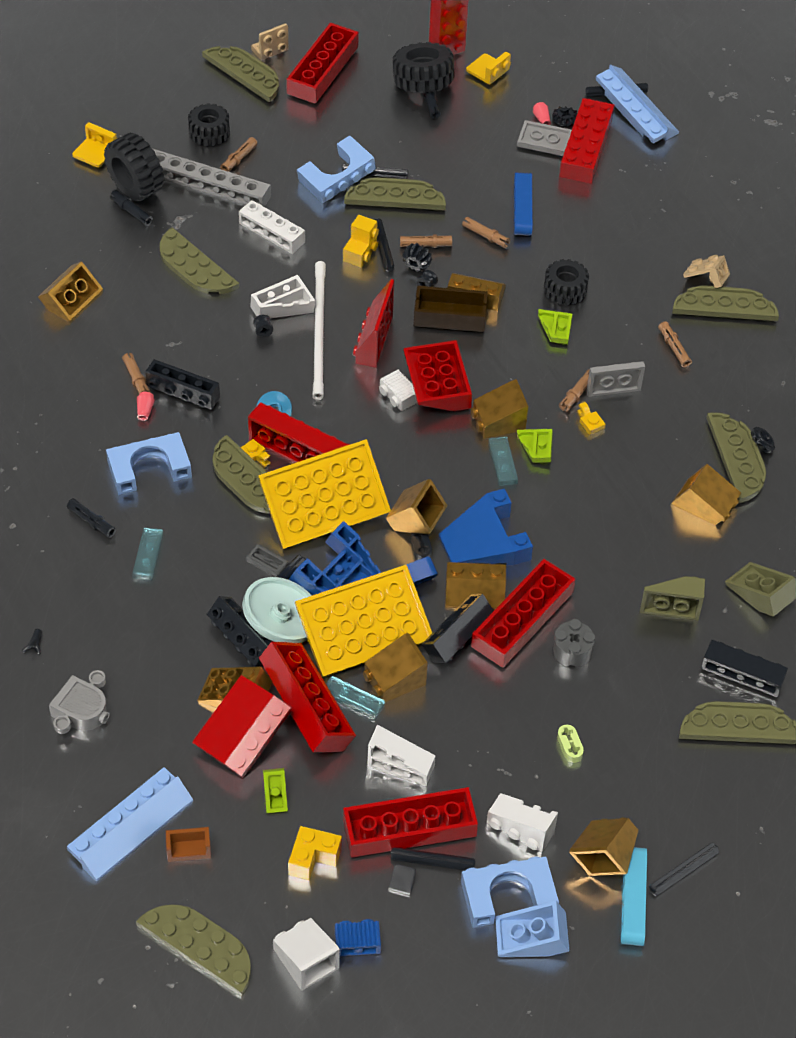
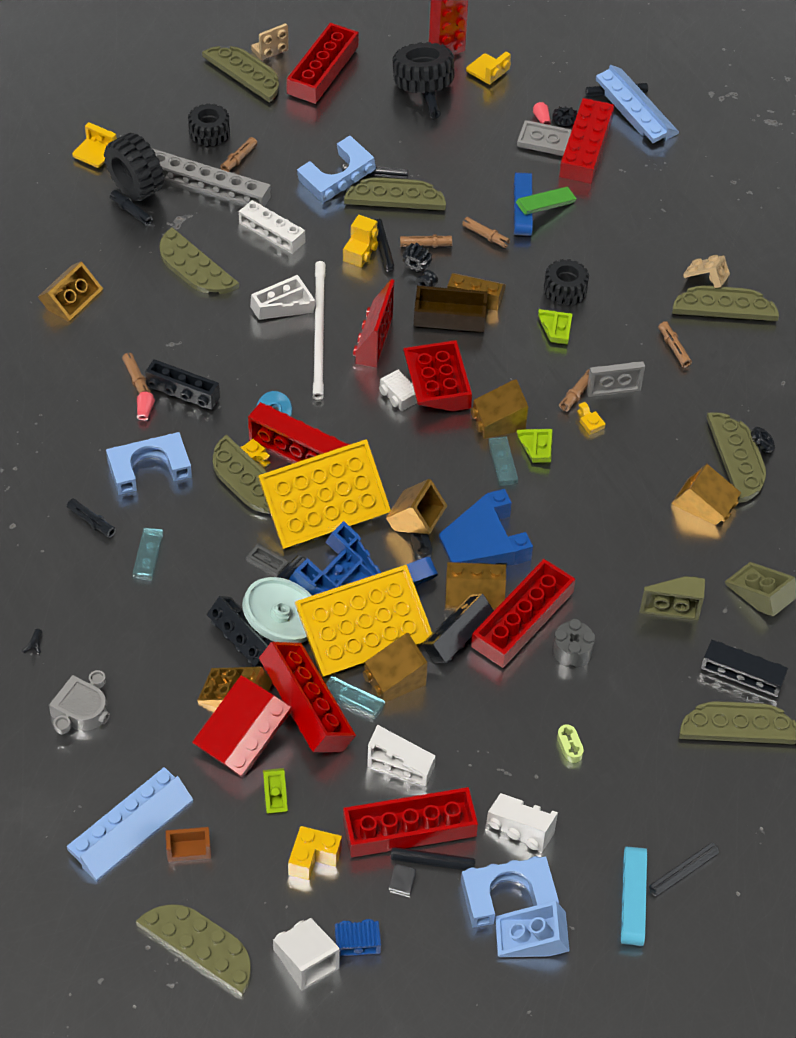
black wheel [253,315,273,337] -> none
pearl gold slope [569,817,638,876] -> none
none -> bright green tile [516,186,577,215]

